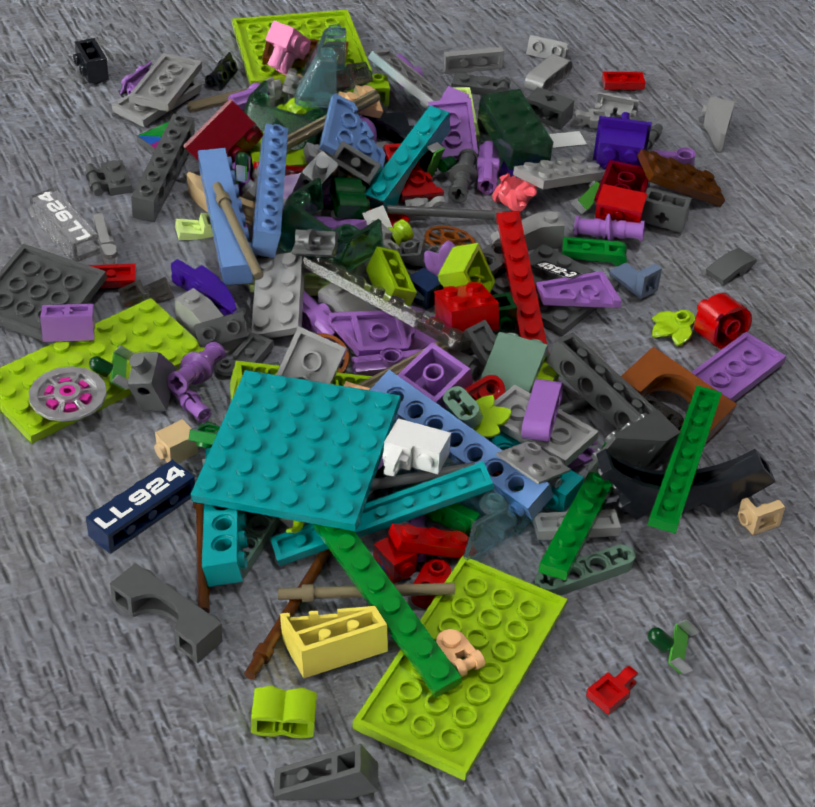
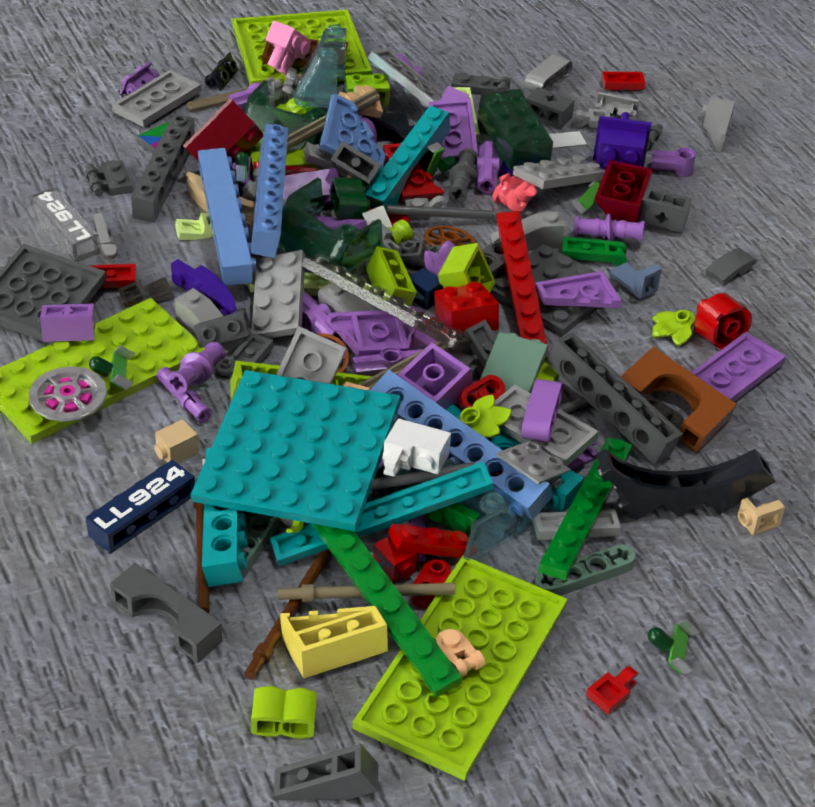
black brick [73,38,109,84] -> none
dark grey torso [128,352,177,411] -> none
light grey plate [129,53,202,111] -> none
green plate [188,422,220,448] -> none
dark tan bar [213,182,264,280] -> none
dark grey hips [292,229,339,257] -> none
dark grey torso [293,151,339,205] -> none
clear smoke slope [324,62,373,94] -> none
light grey plate [443,47,504,74] -> none
sand green beam [443,386,483,428] -> none
dark green brick [492,292,518,333] -> none
light grey hinge [526,35,569,59] -> none
sticker [532,261,581,279] -> none
dark grey slope [586,409,680,473] -> none
red panel [595,184,647,223] -> none
reddish brown plate [637,149,725,207] -> none
green plate [648,385,722,534] -> none

